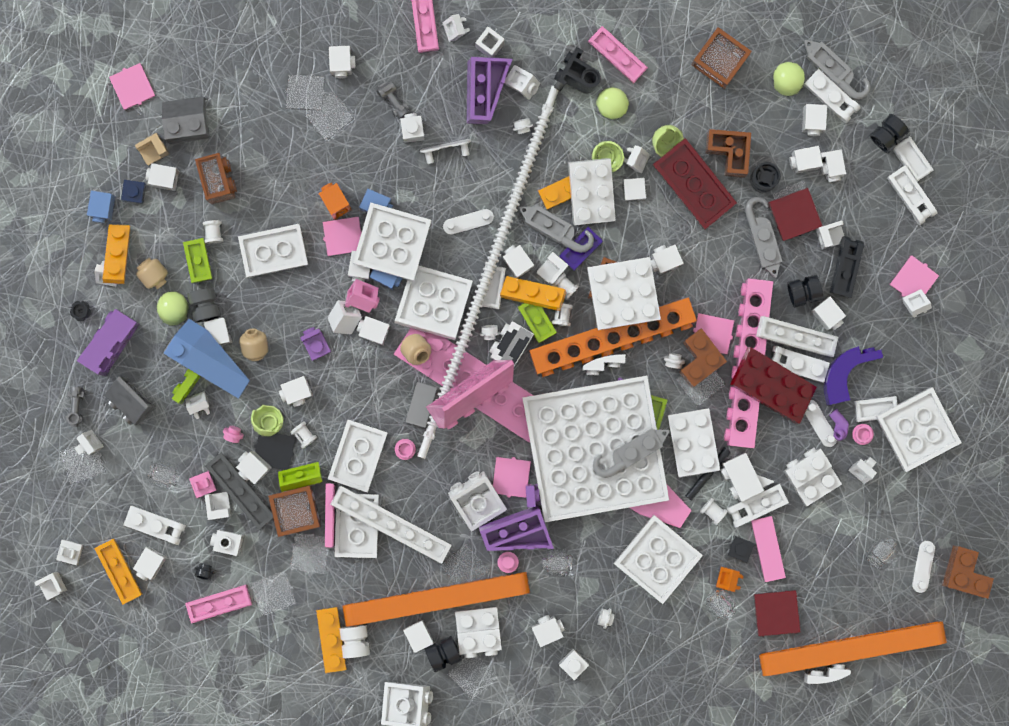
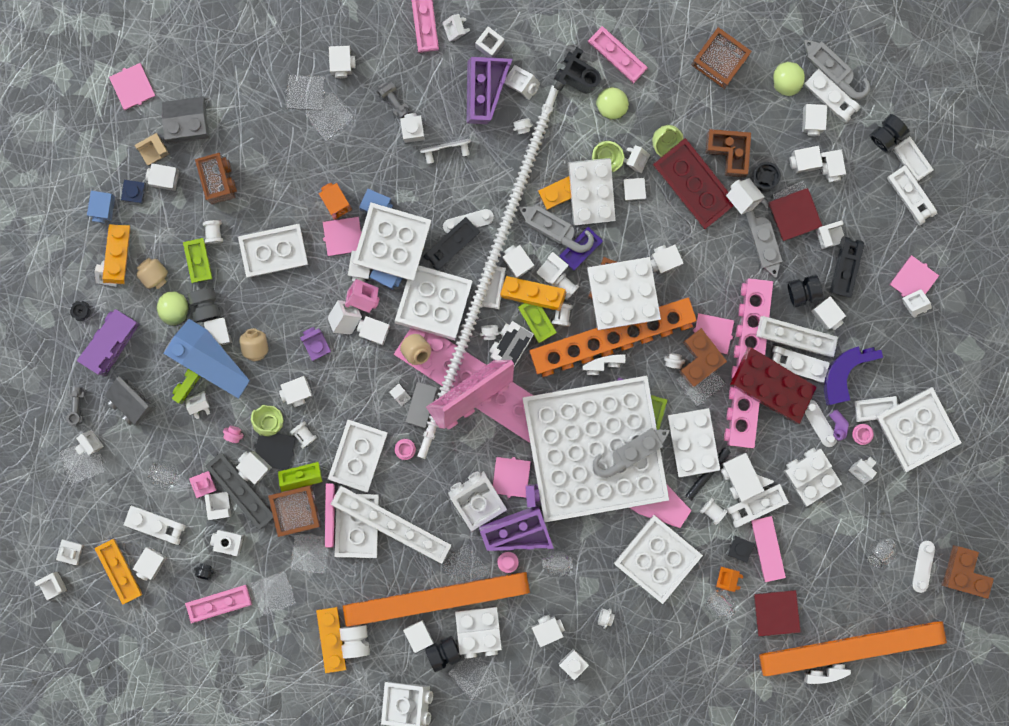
none -> white piece [389,384,411,407]
none -> black plate [423,217,480,271]
none -> white brick [726,178,765,214]

